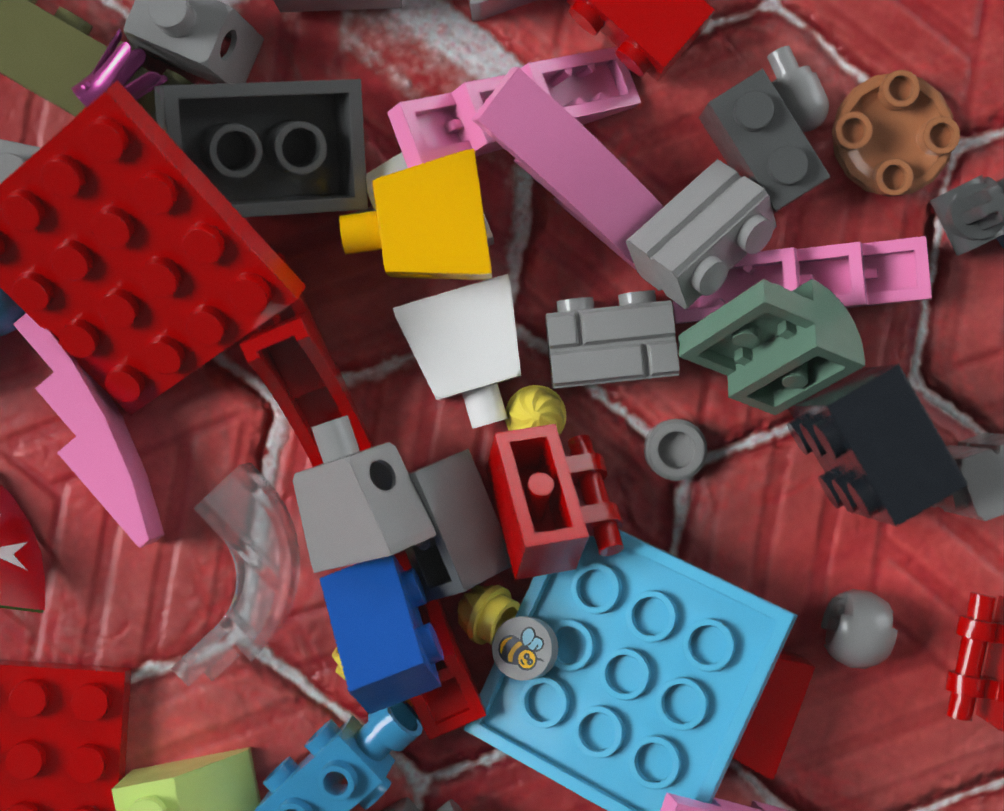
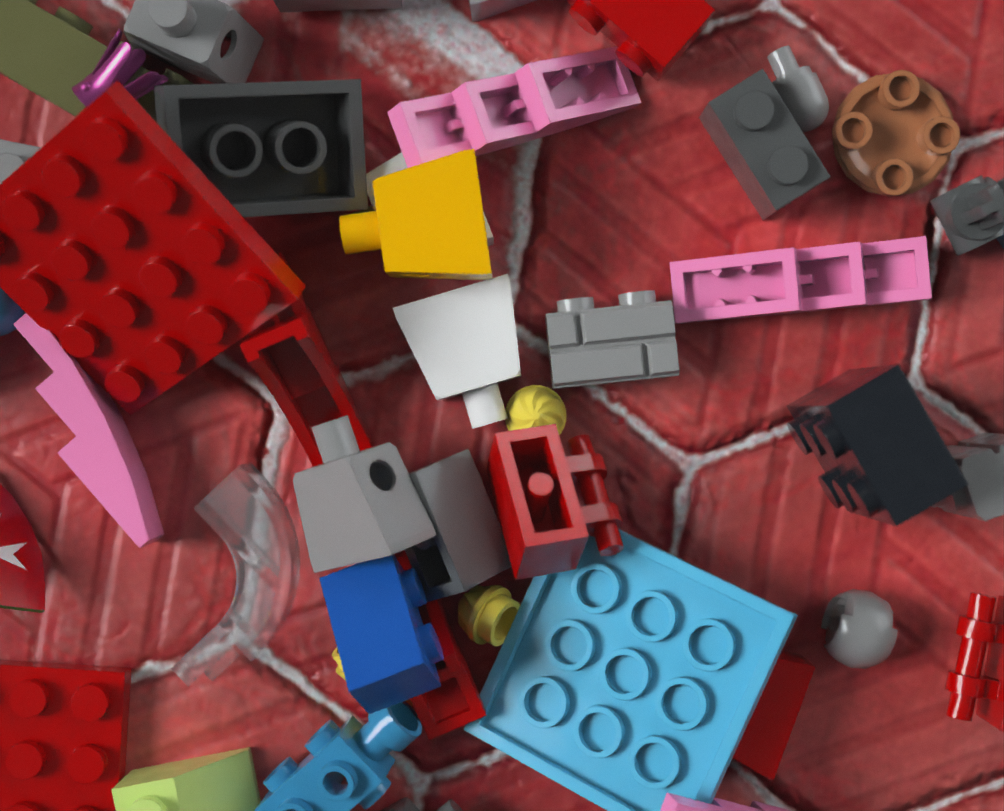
bright pink slope [471,67,664,271] -> none
light grey tile [492,616,558,681] -> none
light grey brick [625,159,777,310] -> none
light grey tile [644,419,707,481] -> none
sand green brick [678,279,865,415] -> none

